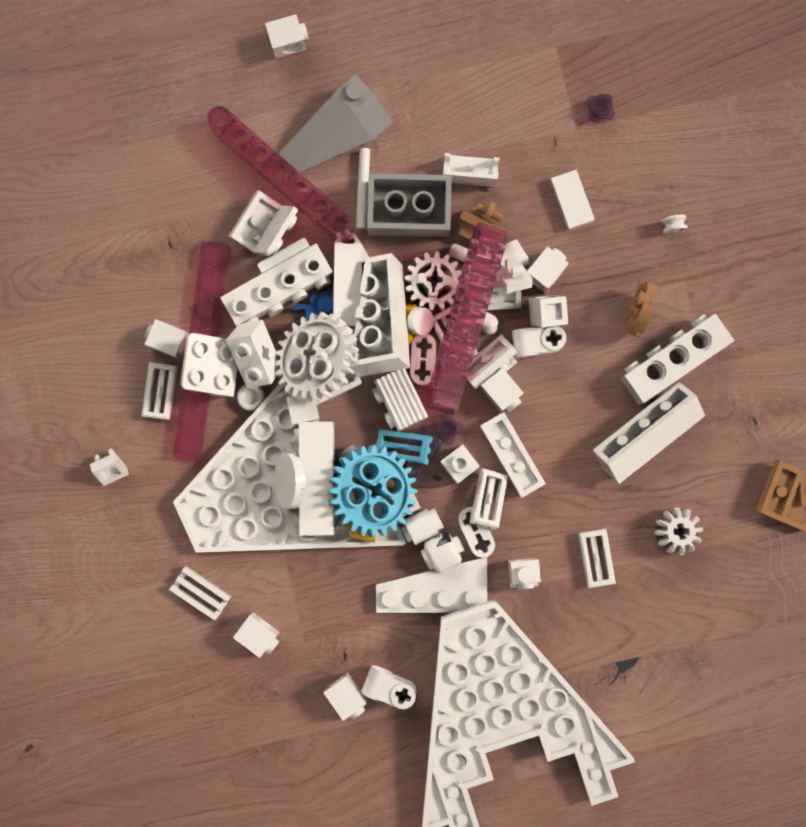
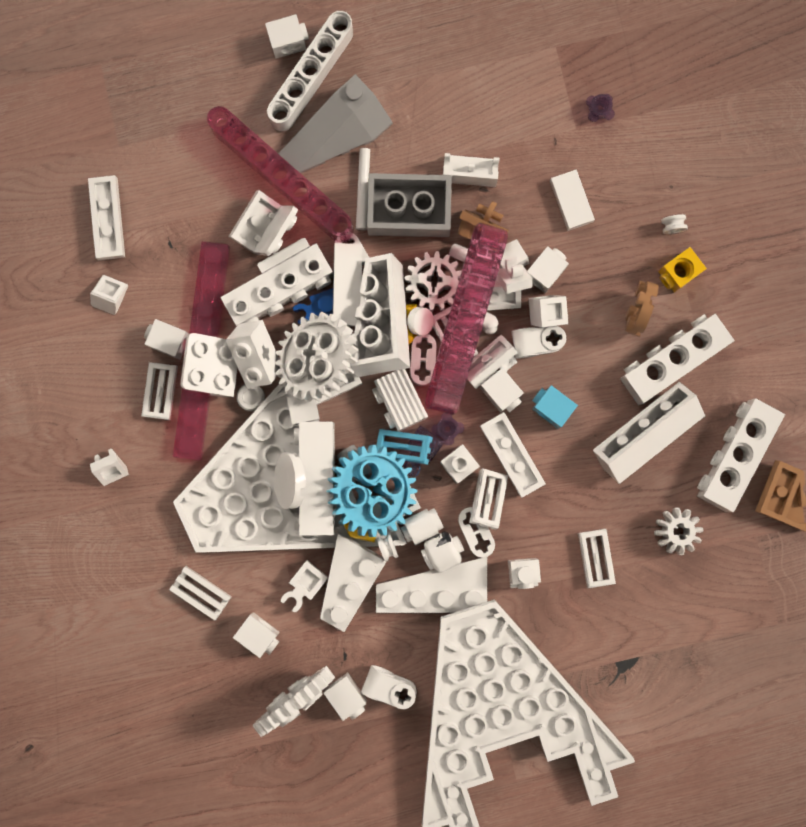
none -> white plate [88,175,125,260]
none -> white slope [90,275,128,315]
none -> white gear [253,666,335,737]
none -> white beam [267,11,353,131]
none -> white plate [281,560,329,612]
none -> white wing [320,532,386,632]
none -> white bush [377,533,398,562]
none -> medium azure brick [532,385,578,429]
none -> yellow brick [658,247,707,293]
none -> white brick [697,398,785,512]

